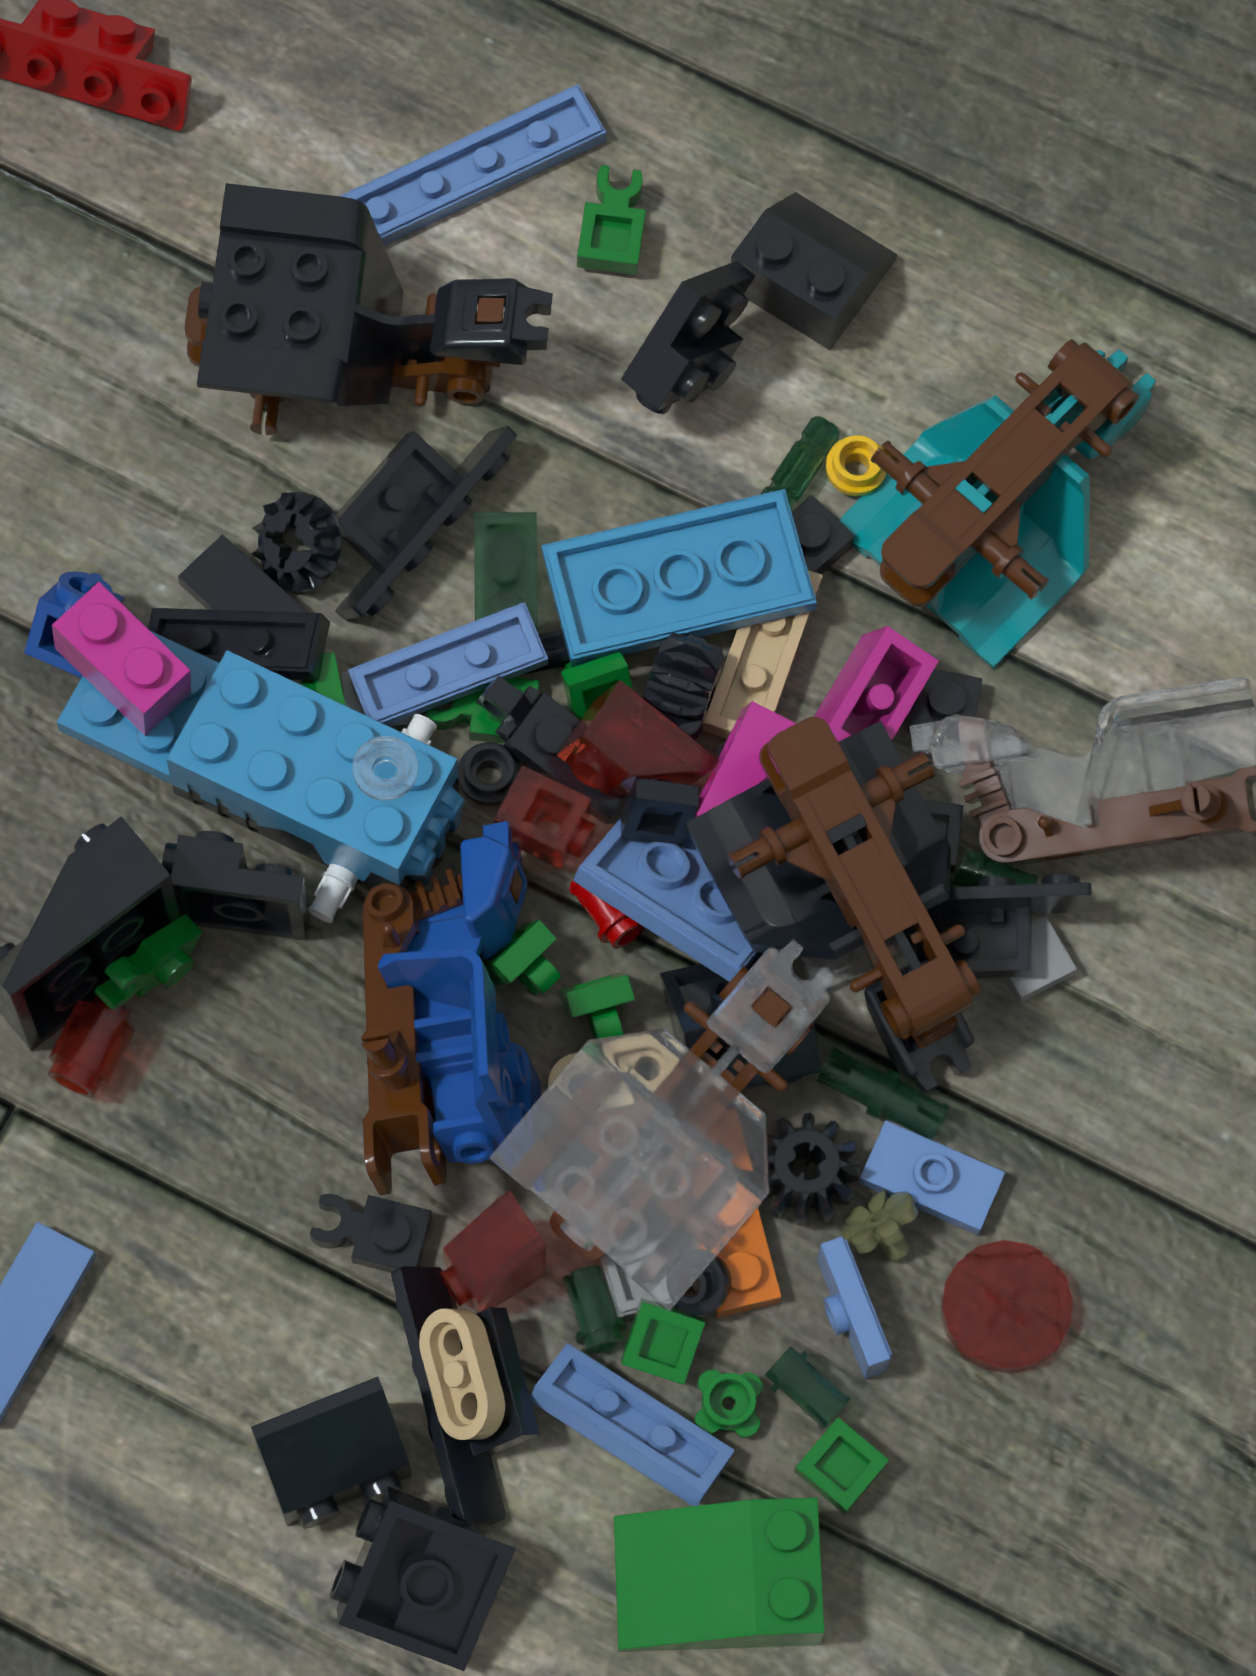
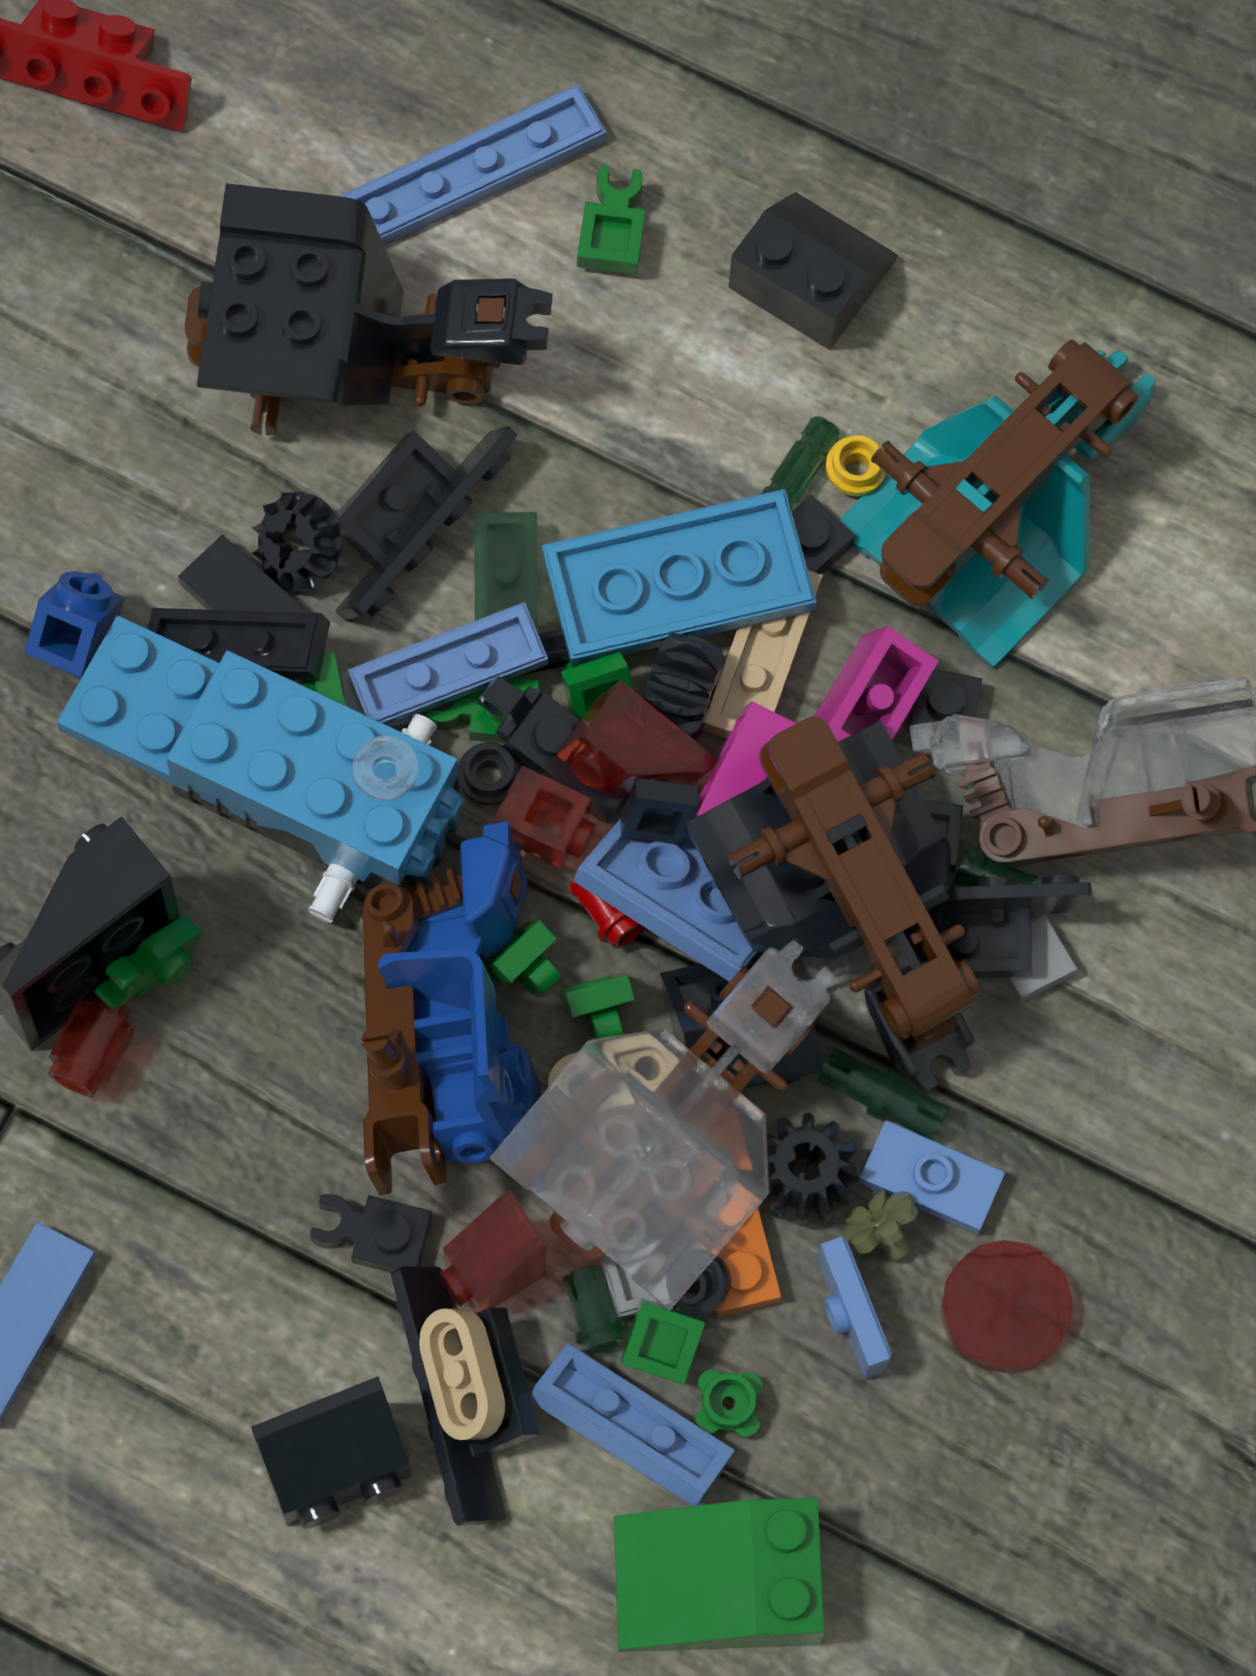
dark pink brick [52,582,191,736] -> none
black plate [162,831,310,941] -> none
black plate [330,1486,516,1671] -> none
black plate [621,261,756,414] -> none
clear green pin [765,1346,851,1430] -> none
green plate [794,1417,889,1515] -> none

